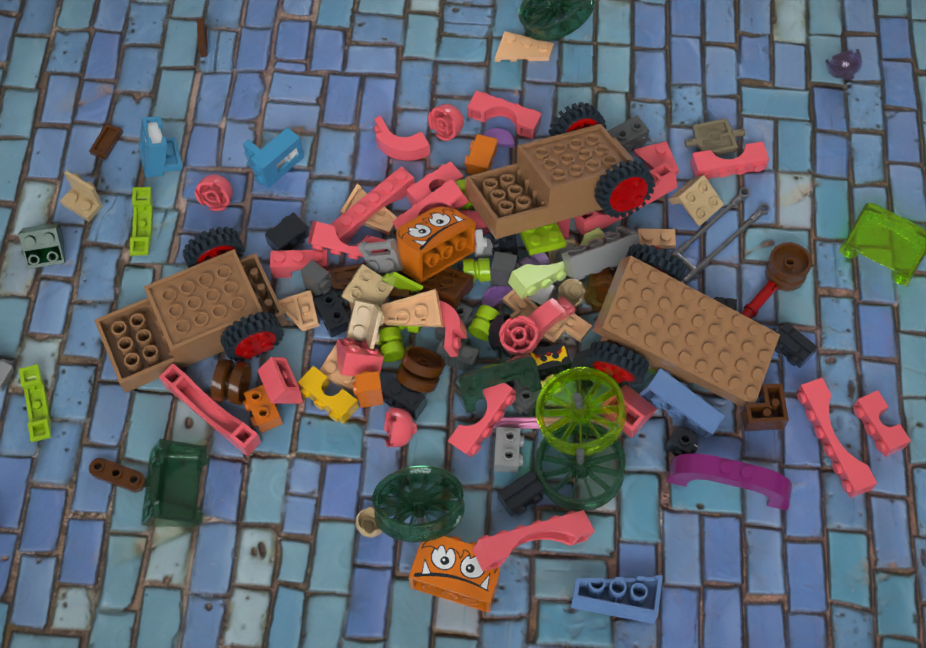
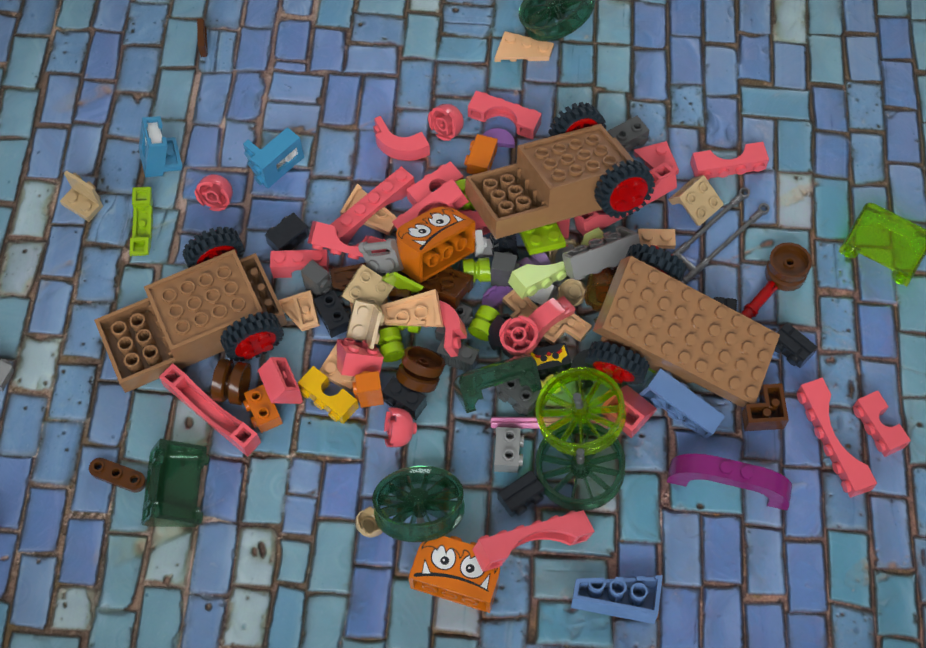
slope [18,222,65,269] -> none
lime slope [19,364,51,443] -> none
reddish brown tile [89,123,123,160] -> none
coral arch [448,376,517,458] -> none
black brick [665,426,699,457] -> none
dark tan plate [684,118,745,156] -> none
clear purple cylinder [825,49,862,81] -> none

